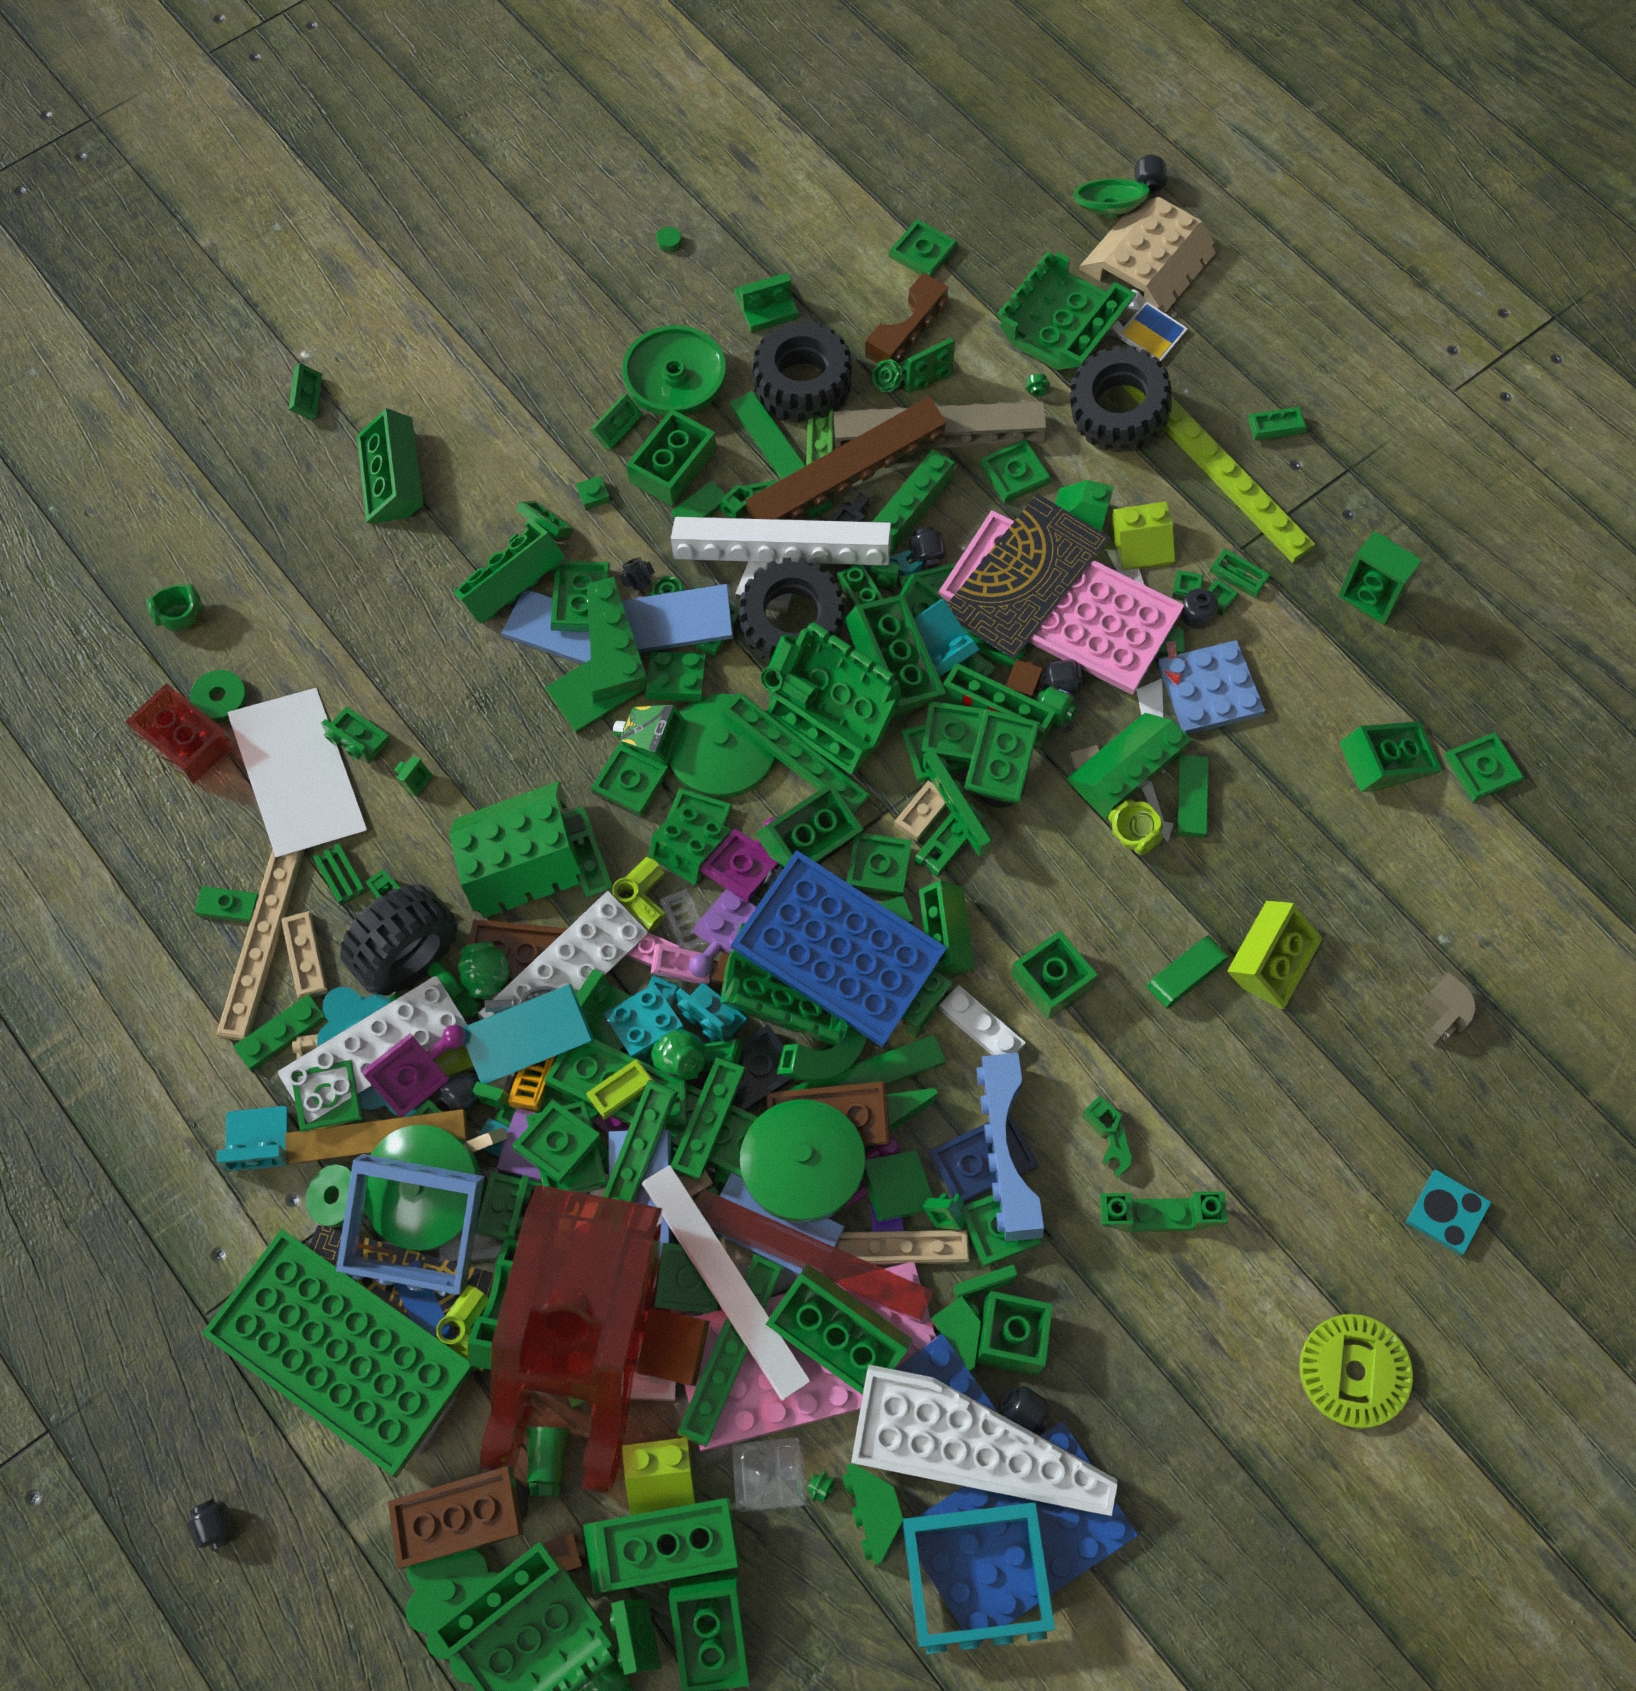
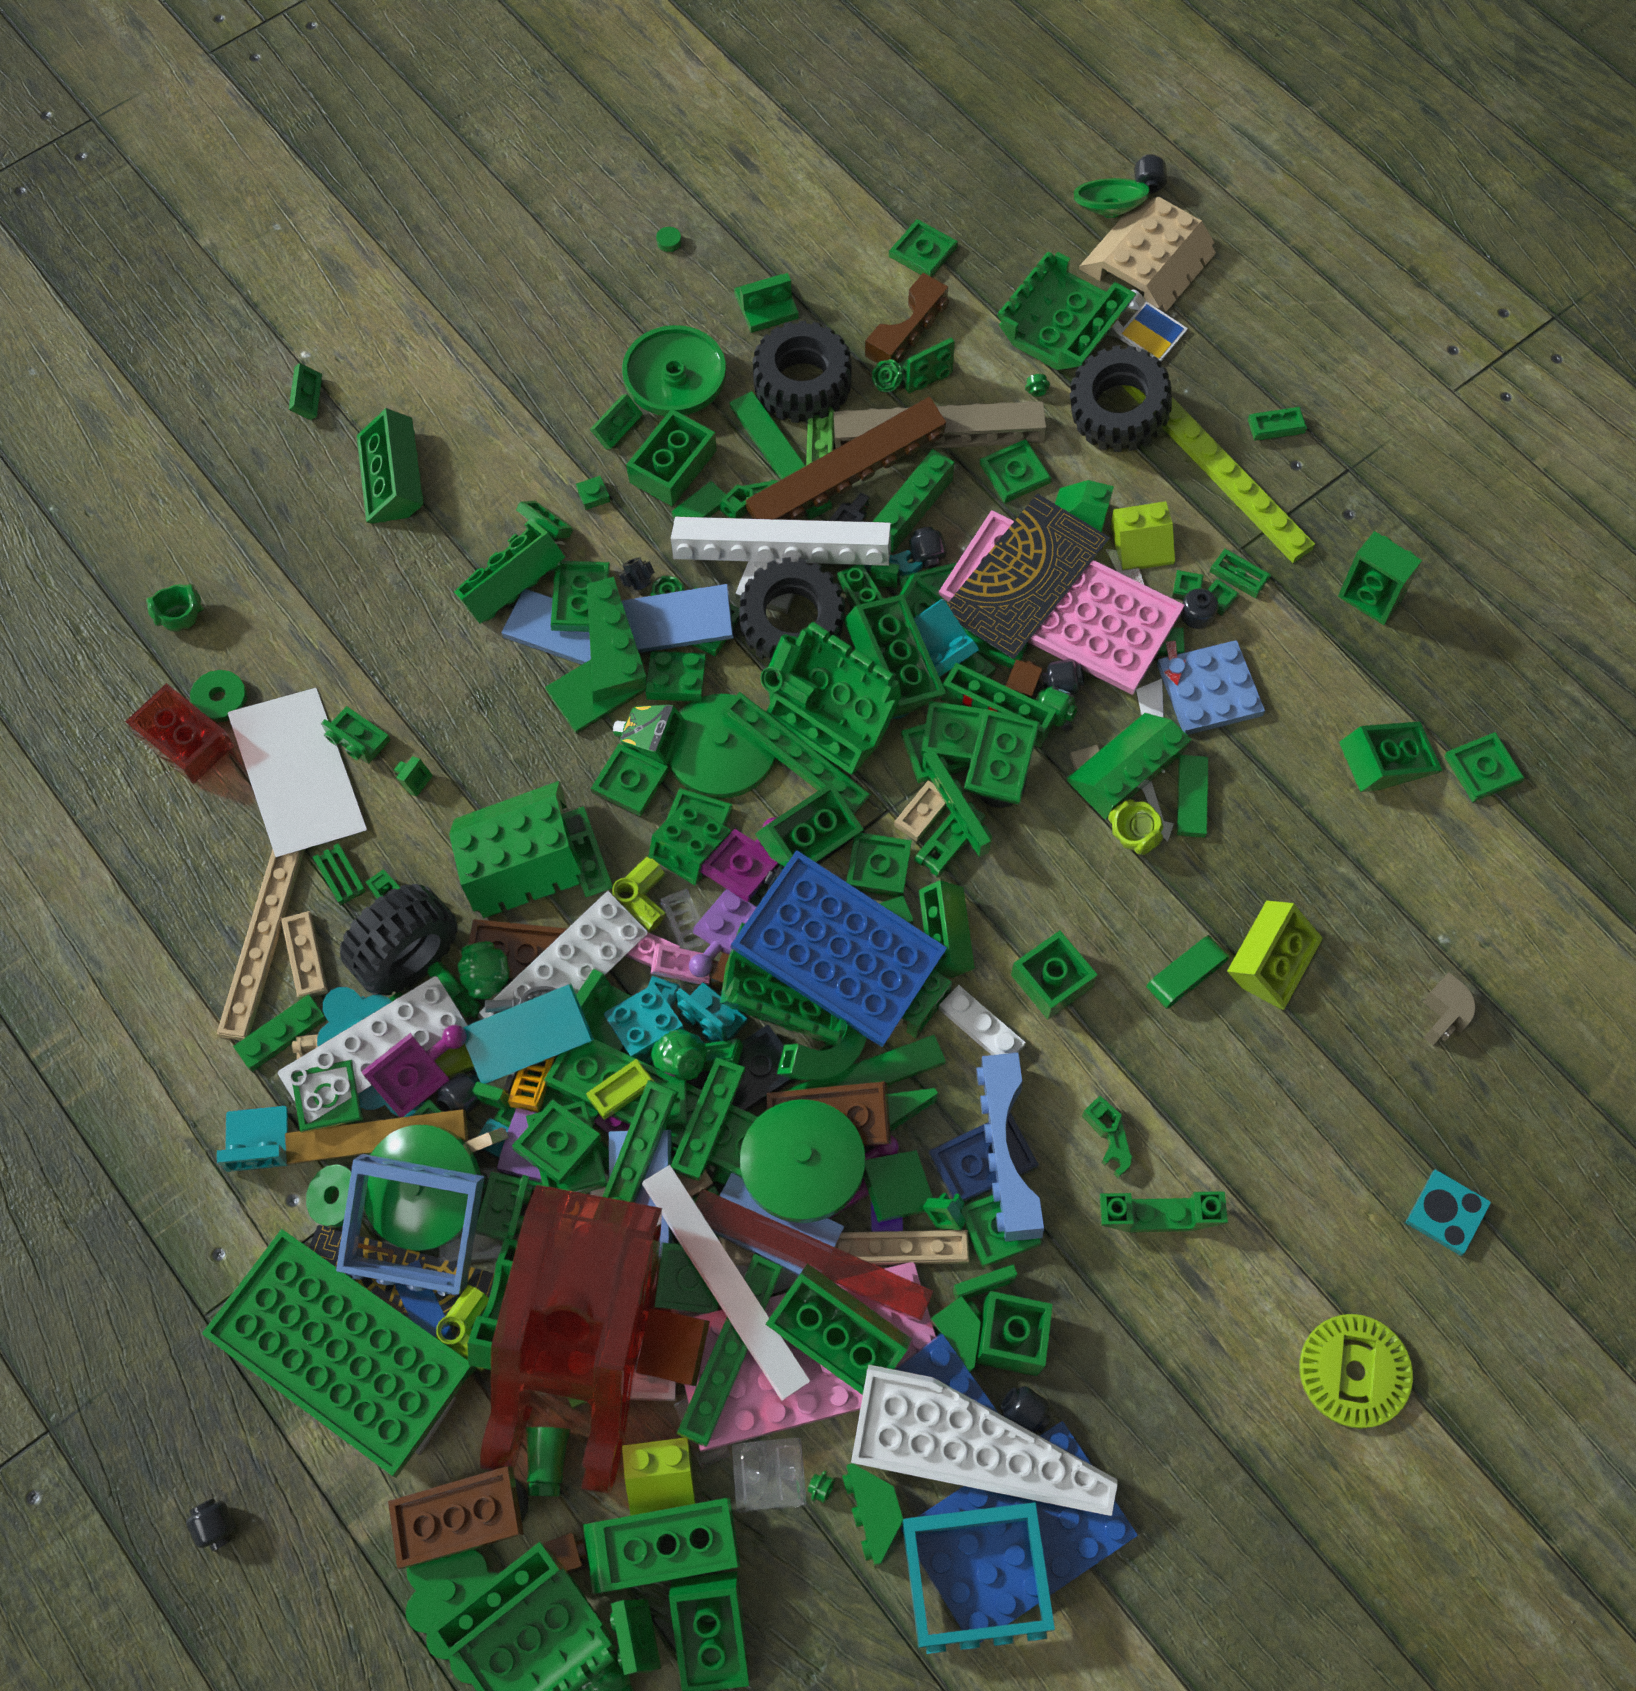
green plate [194,886,259,923] -> none

